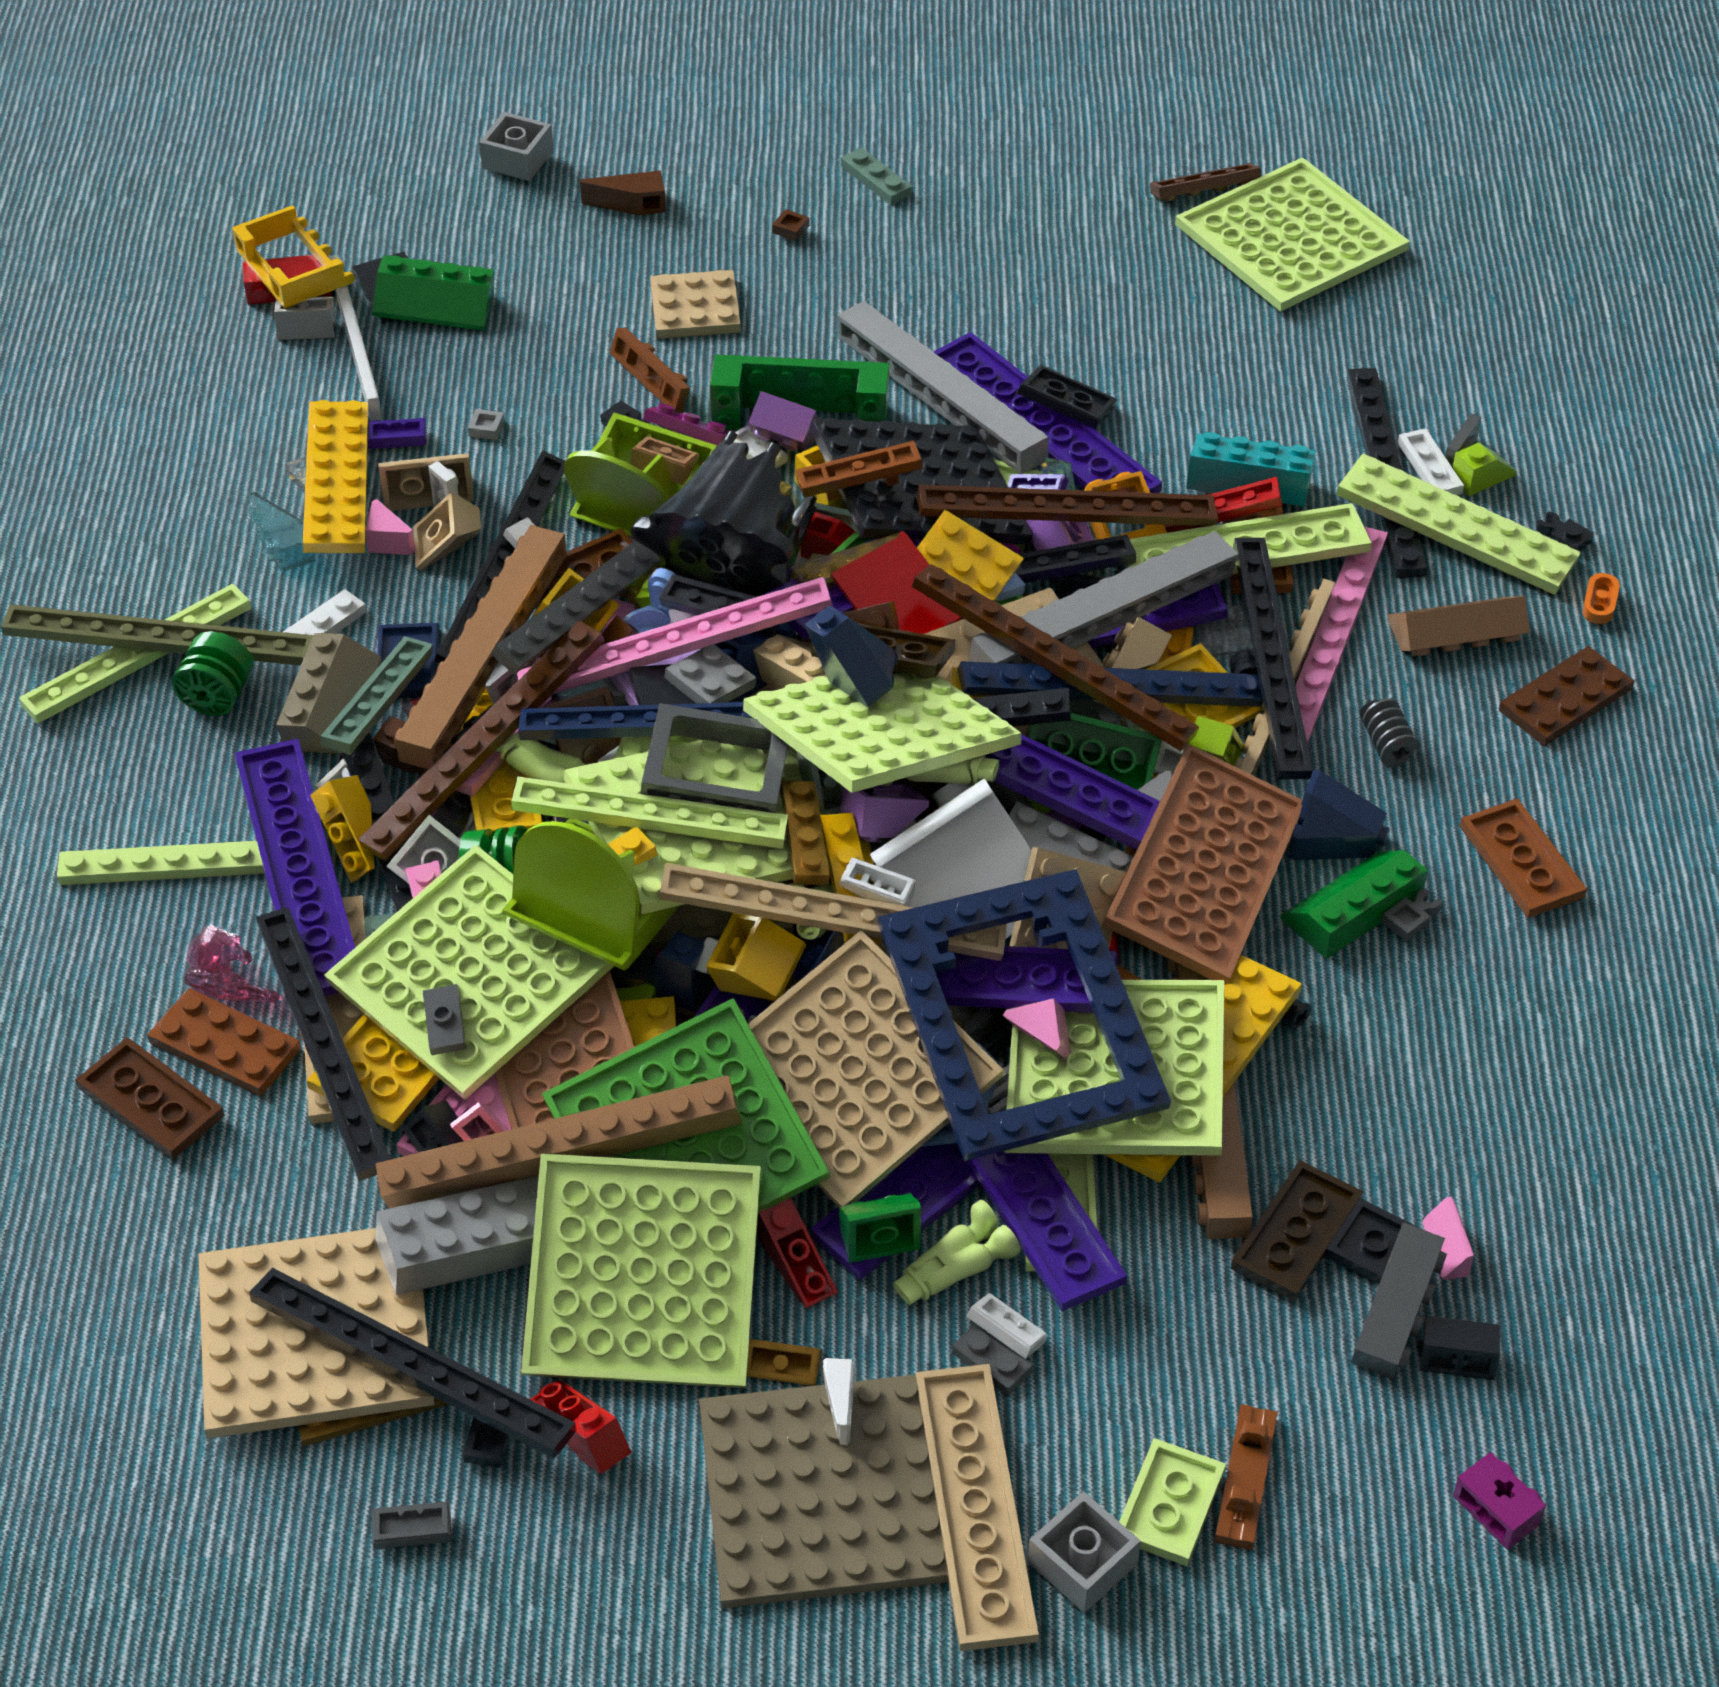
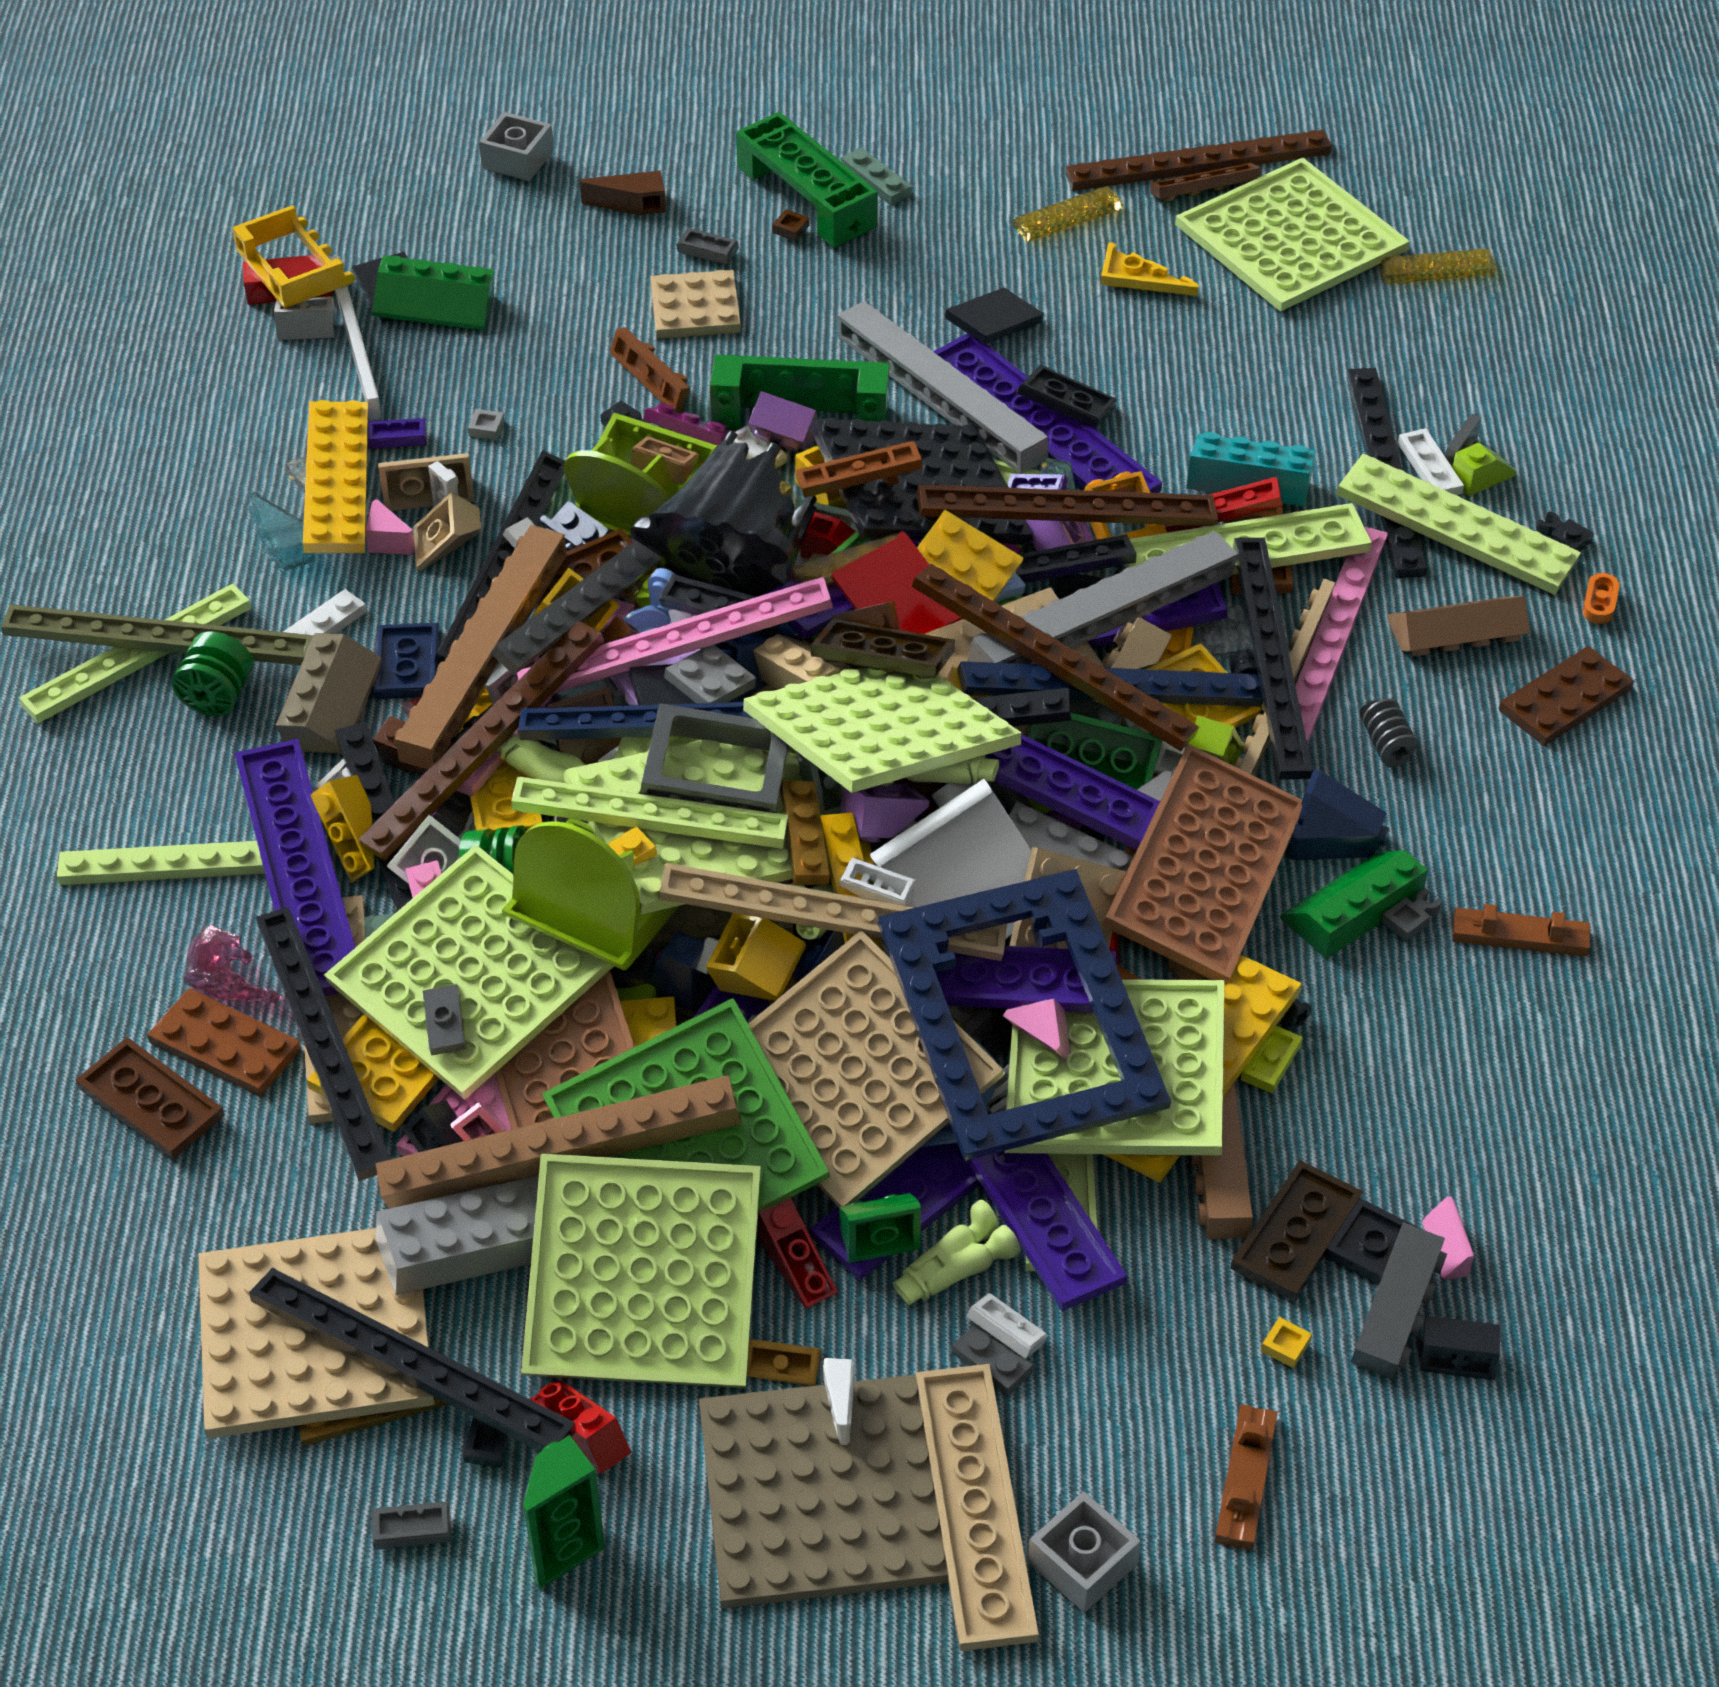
sand green plate [321,636,433,755] -> none
dark blue slope [804,605,898,707] -> none
yellowish green plate [1119,1438,1226,1567] -> none
magenta brick [1453,1452,1546,1550] -> none
dark orange plate [1459,798,1587,918] -> none
none -> green slope [523,1435,605,1589]
none -> bracket [539,501,611,551]
none -> dark grey plate [677,228,739,265]
none -> green plate [736,111,878,248]
none -> black tile [944,287,1044,345]
none -> clear yellow plate [1013,186,1122,242]
none -> reddish brown plate [1065,129,1332,191]
none -> yellow wing [1101,242,1199,296]
none -> neon yellow plate [1241,1026,1303,1094]
none -> yellow plate [1261,1317,1312,1368]
none -> clear yellow plate [1380,248,1496,284]
none -> dark orange hinge [1452,904,1590,957]

